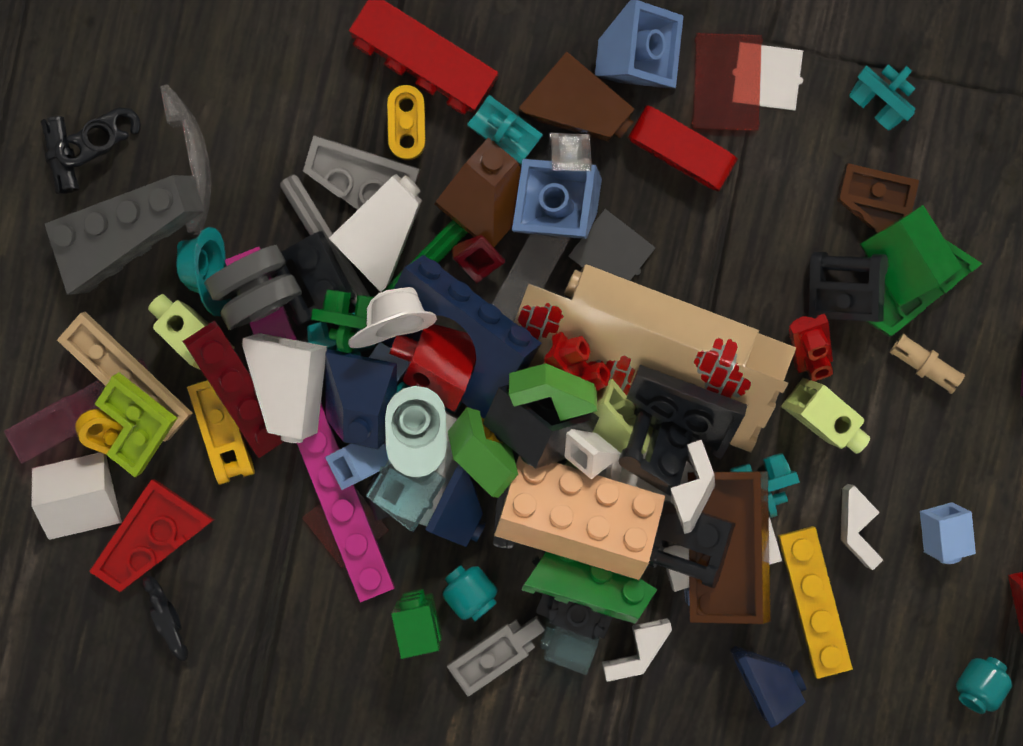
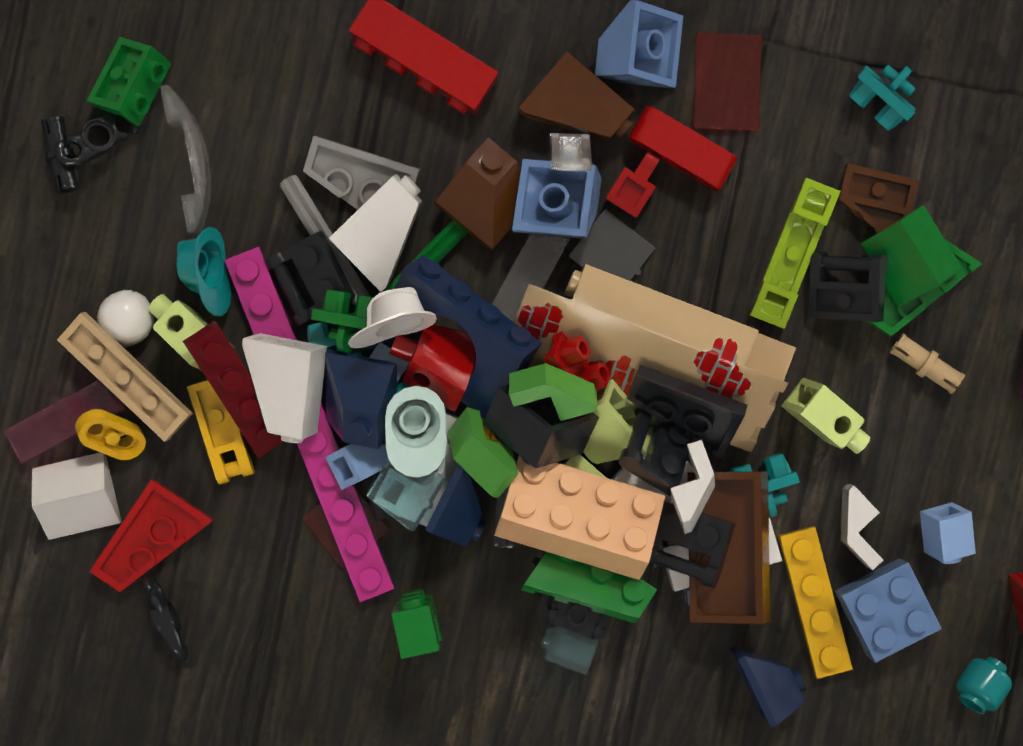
dark grey wedge [45,175,204,295] -> none
lime plate [95,372,178,477] -> none
dark grey wheel [204,245,302,330] -> none
yellow plate [387,85,426,160] -> none
teal head [443,565,497,622] -> none
light grey hinge [447,616,545,696] -> none
dark red slope [453,235,505,284] -> none
teal hips [467,95,543,165] -> none
white slope [564,429,622,481] -> none
white slope [602,618,672,682] -> none
white piece [732,42,803,111] -> none
red hips [789,313,833,381] -> none
none -> green bracket [86,37,171,126]
none -> white hair [97,290,155,347]
none -> red plate [605,151,661,218]
none -> lime slope [750,178,841,329]
none -> medium blue brick [834,558,942,663]

